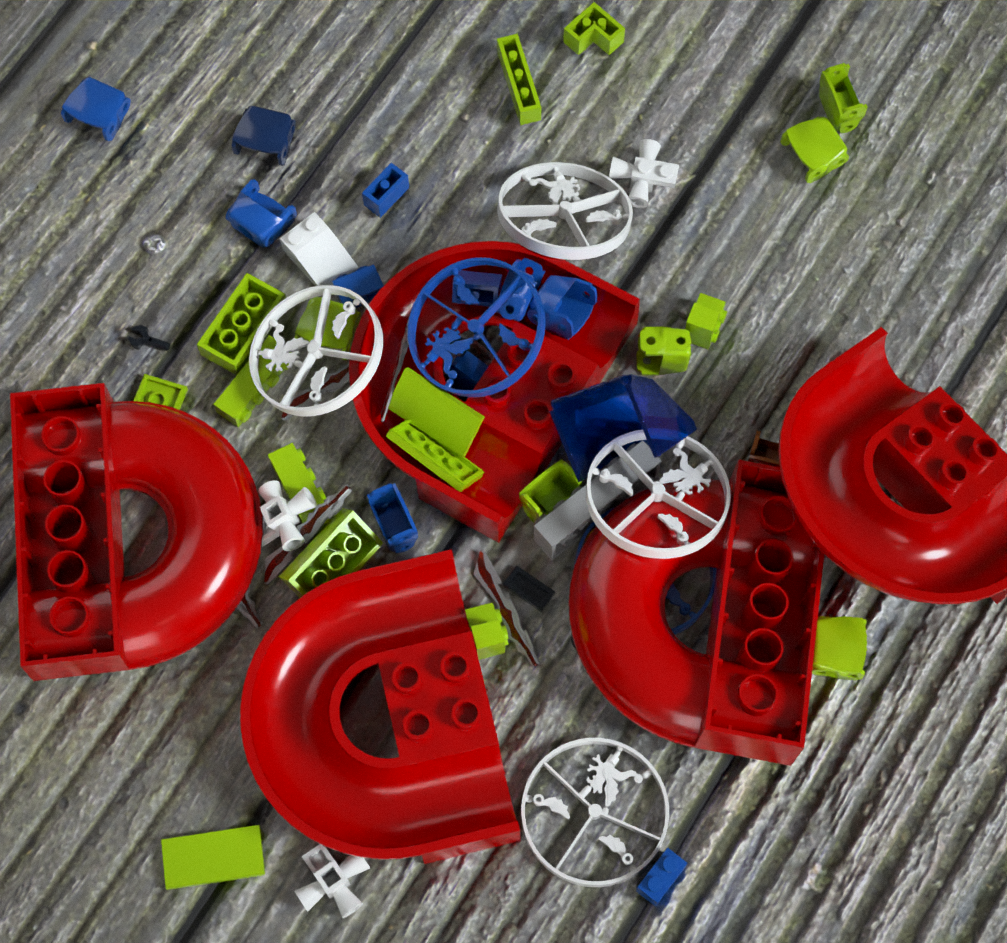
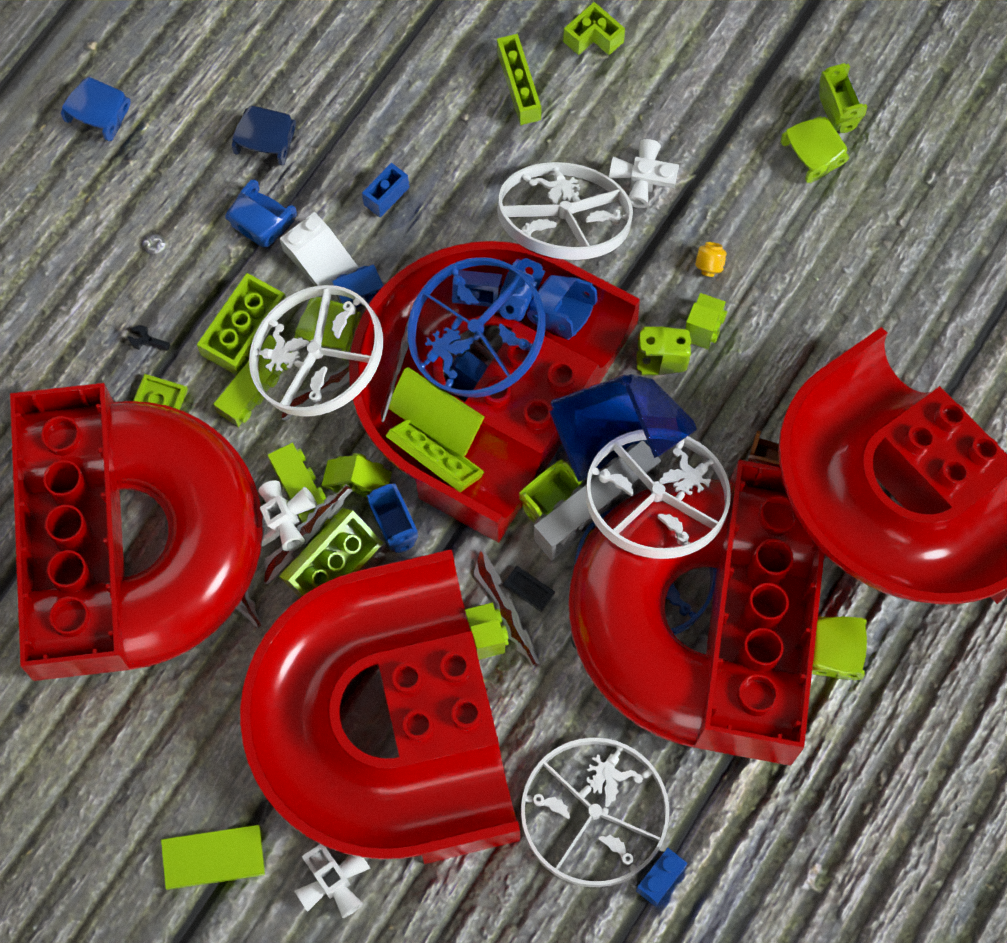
none -> lime brick [321,453,392,498]
none -> yellow head [695,242,727,277]

